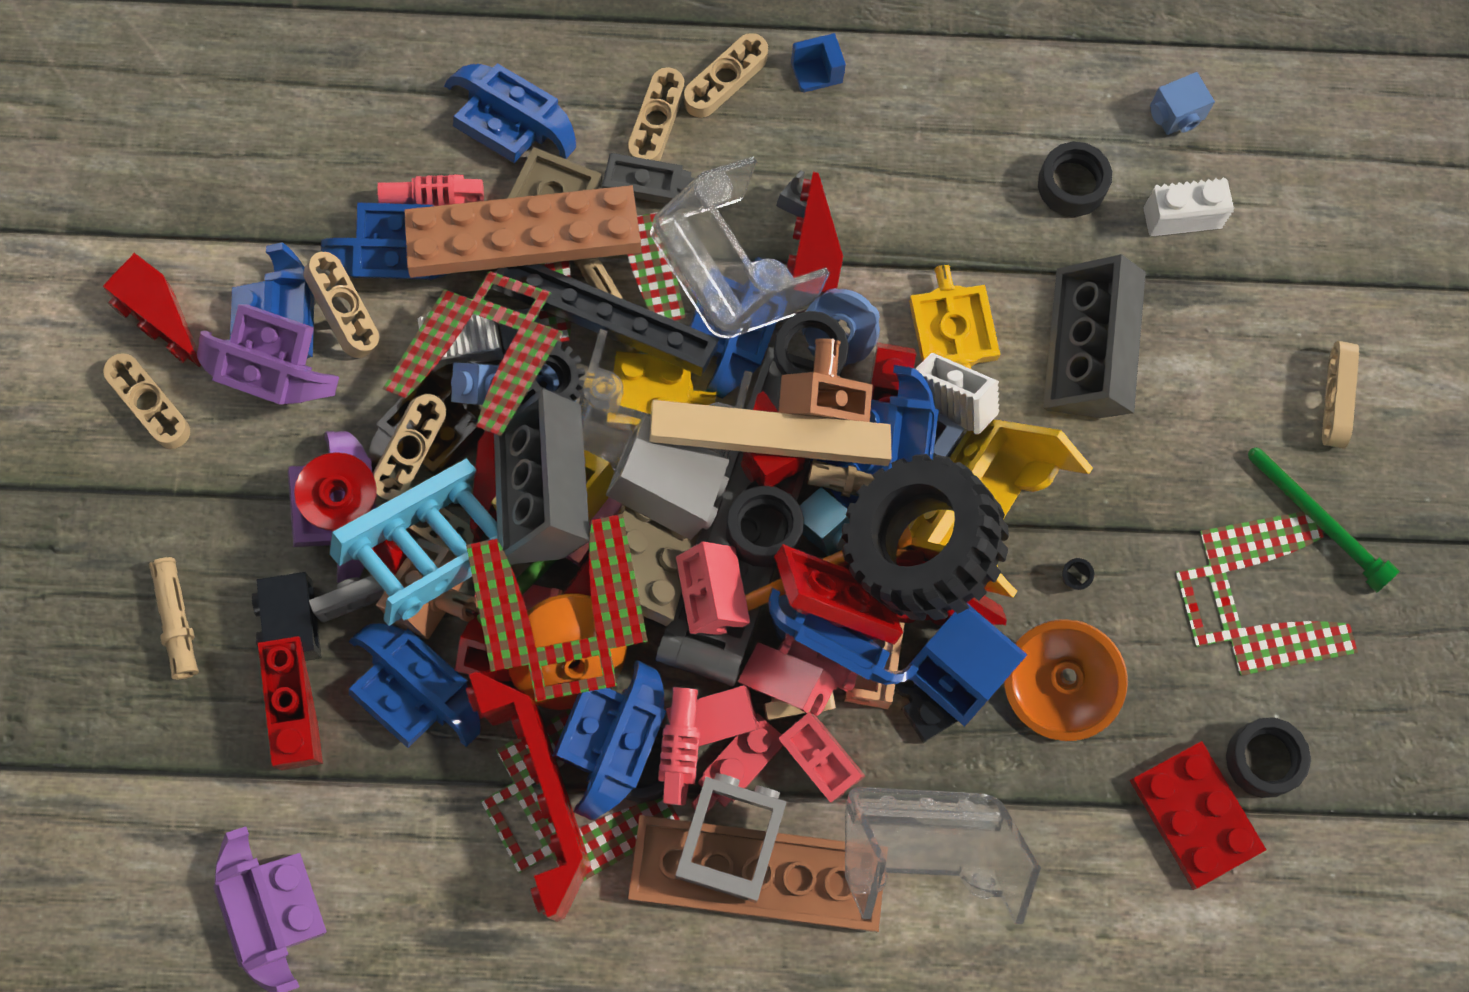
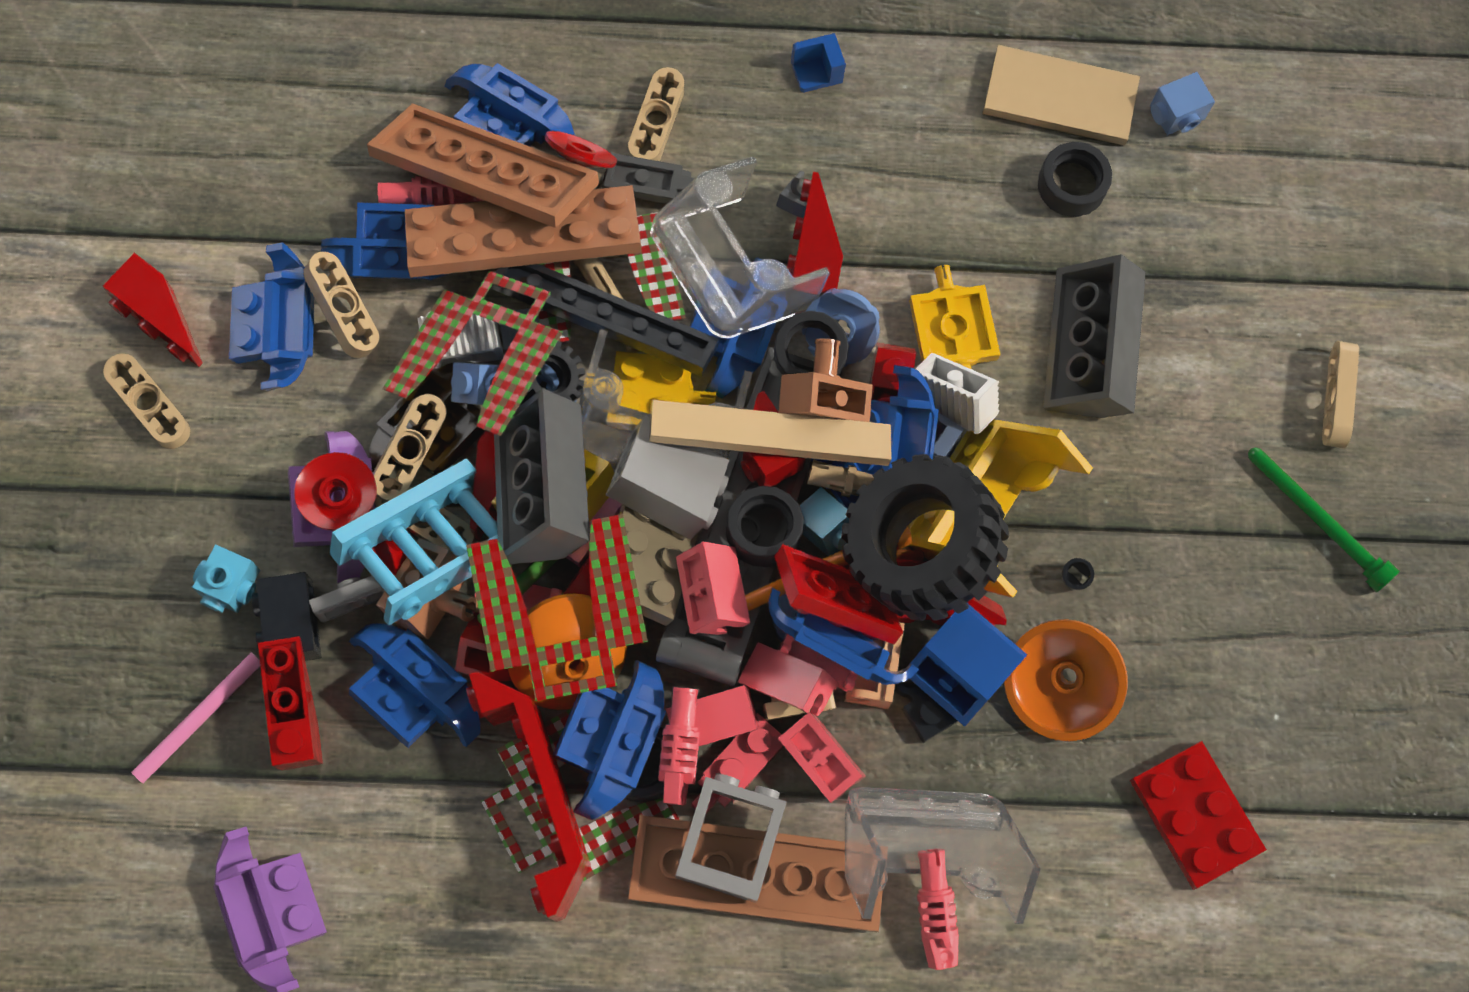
tan pin [149,557,199,680] -> none
medium lavender plate [197,304,339,404] -> none
tan beam [684,33,768,118] -> none
white brick [1143,177,1234,236] -> none
piece [1176,512,1358,676] -> none
black tyre [1226,717,1311,798] -> none
none -> bright pink bar [131,652,260,783]
none -> medium azure brick [192,544,261,613]
none -> nougat plate [367,103,599,228]
none -> red dish [545,131,617,169]
none -> coral hinge [917,849,959,970]
none -> tan tile [982,45,1140,146]

